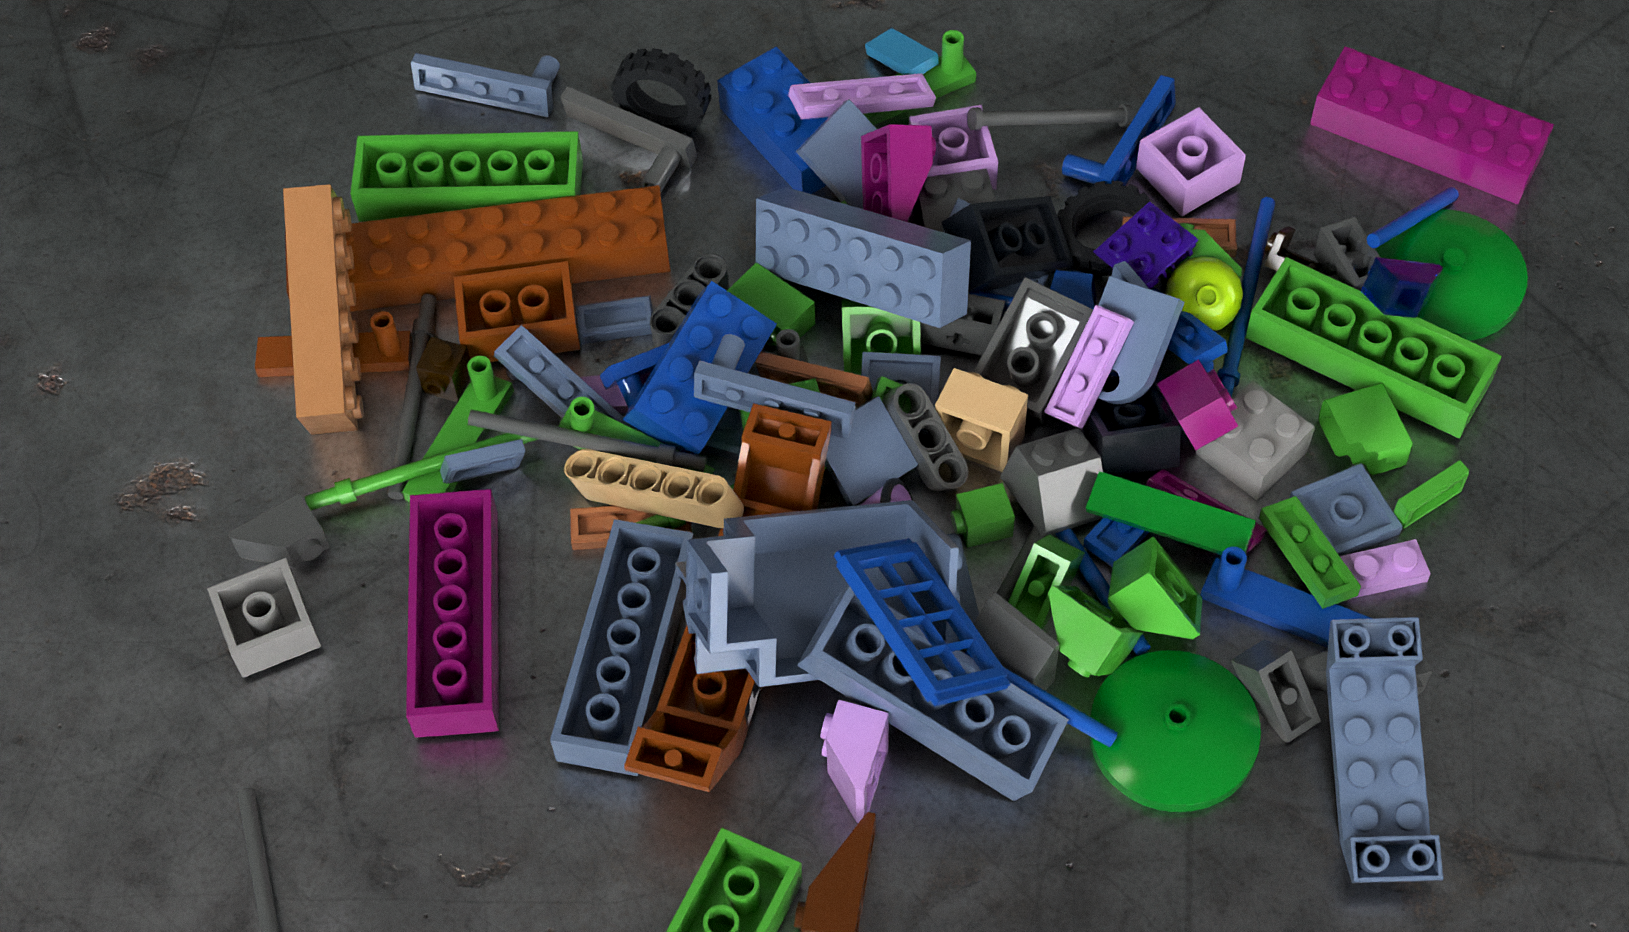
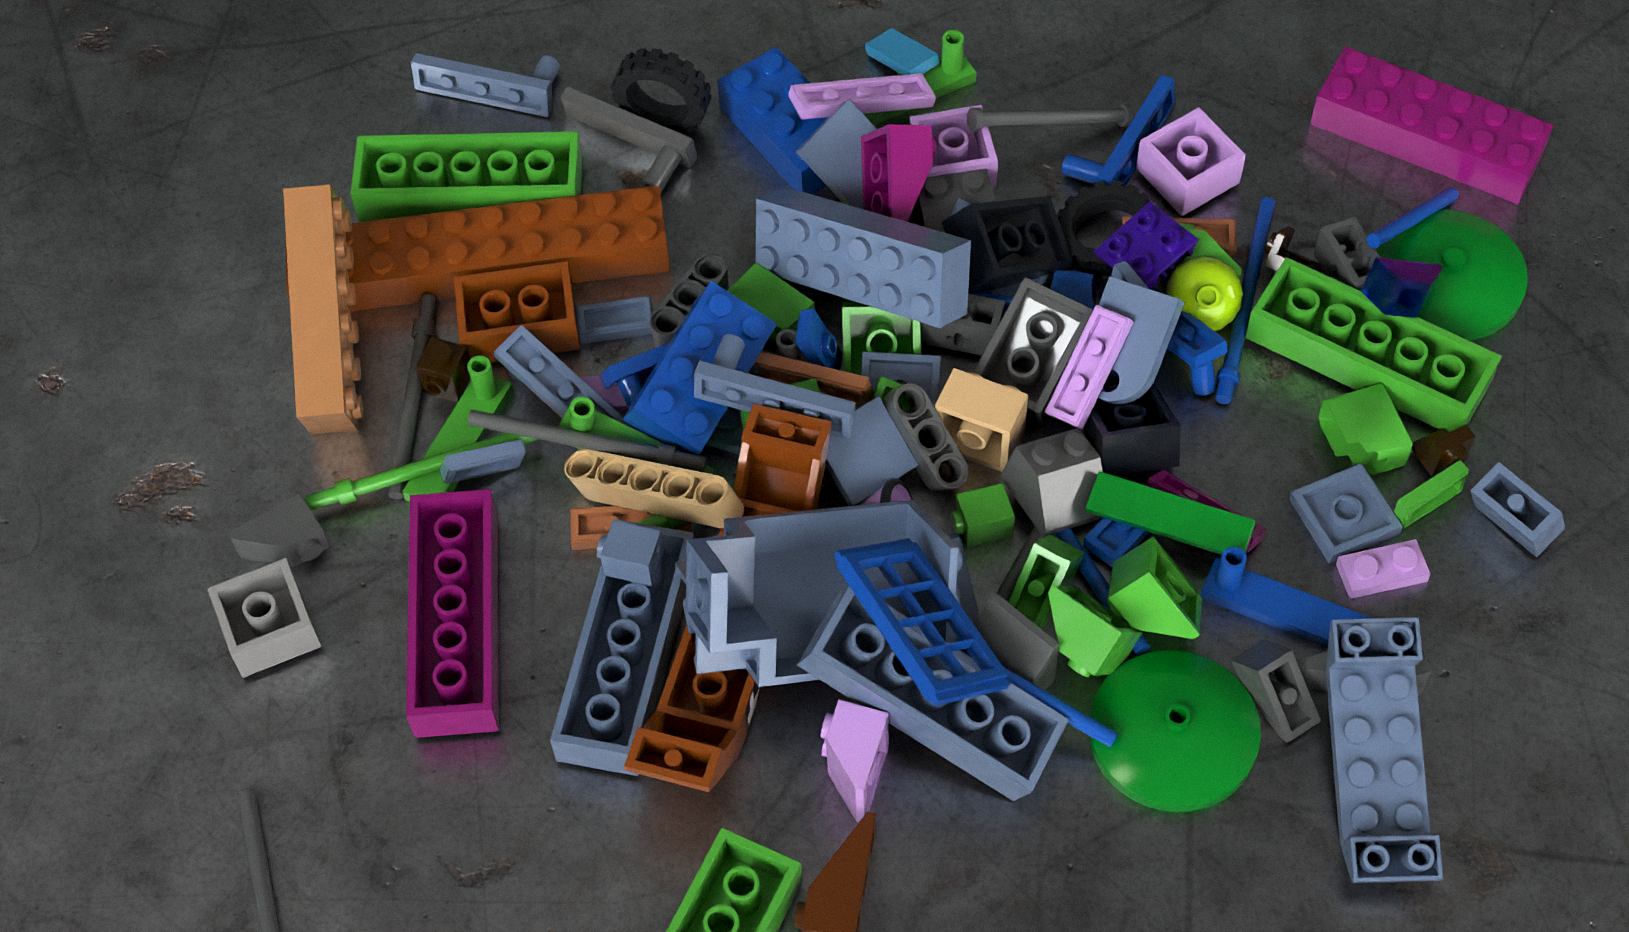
dark orange piece [255,311,413,377] -> none
magenta brick [1157,359,1238,450] -> none
light grey brick [1196,380,1315,501] -> none
bright green plate [1259,496,1361,609] -> none
none -> sand blue brick [597,520,664,586]
none -> blue plate [795,309,843,370]
none -> dark brown bracket [1411,424,1476,477]
none -> sand blue brick [1470,462,1565,557]

